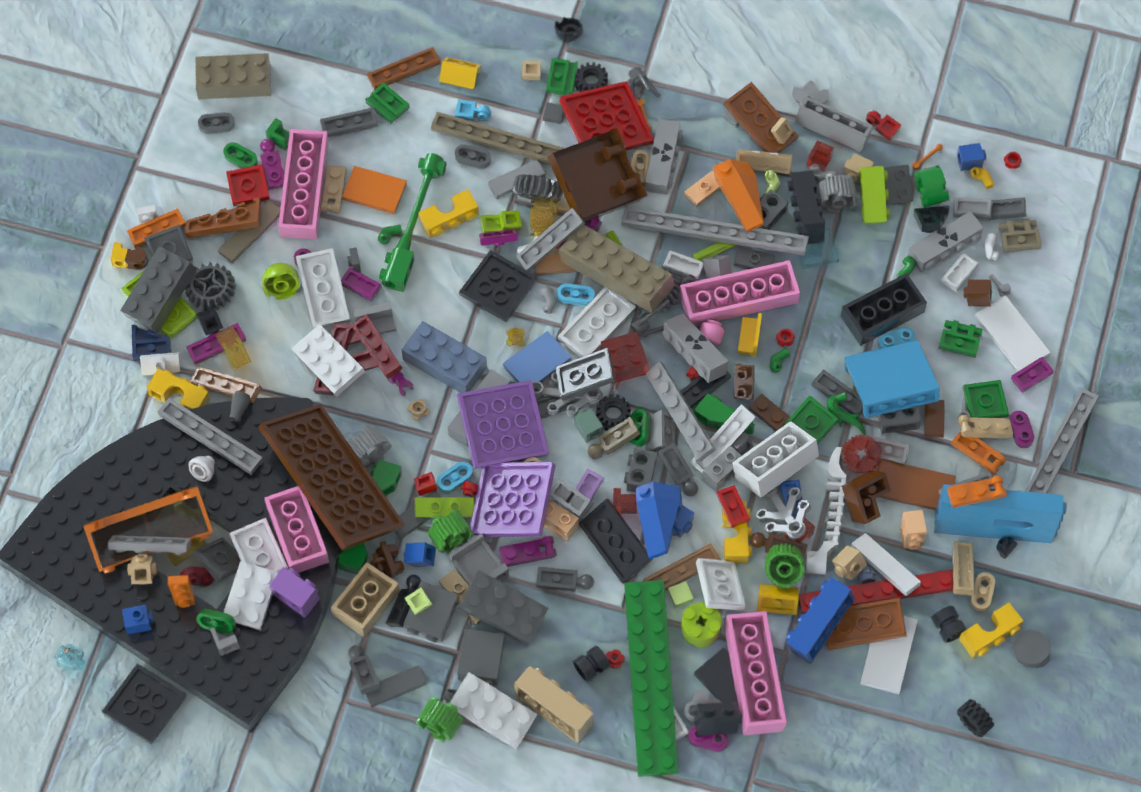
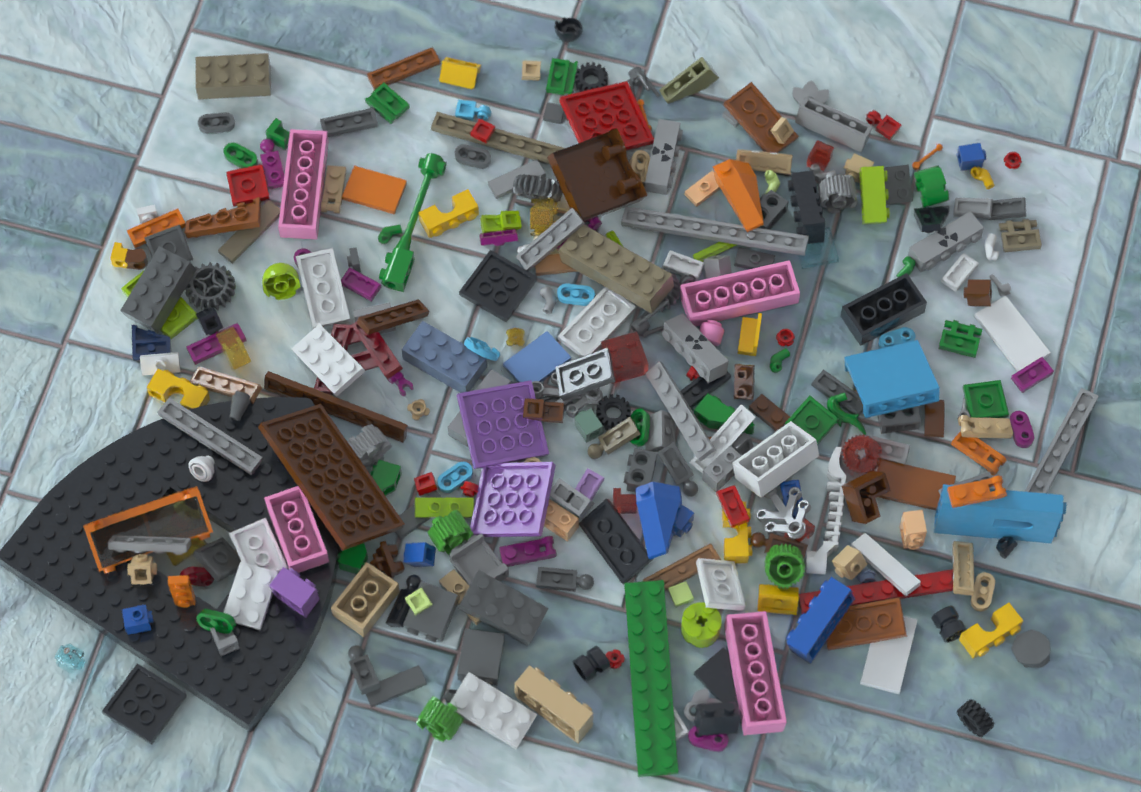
none -> reddish brown plate [264,371,408,443]
none -> reddish brown plate [357,299,429,335]
none -> medium azure tile [464,337,501,361]
none -> red plate [470,118,496,144]
none -> reddish brown slope [523,398,565,423]
none -> olive slope [659,57,719,104]

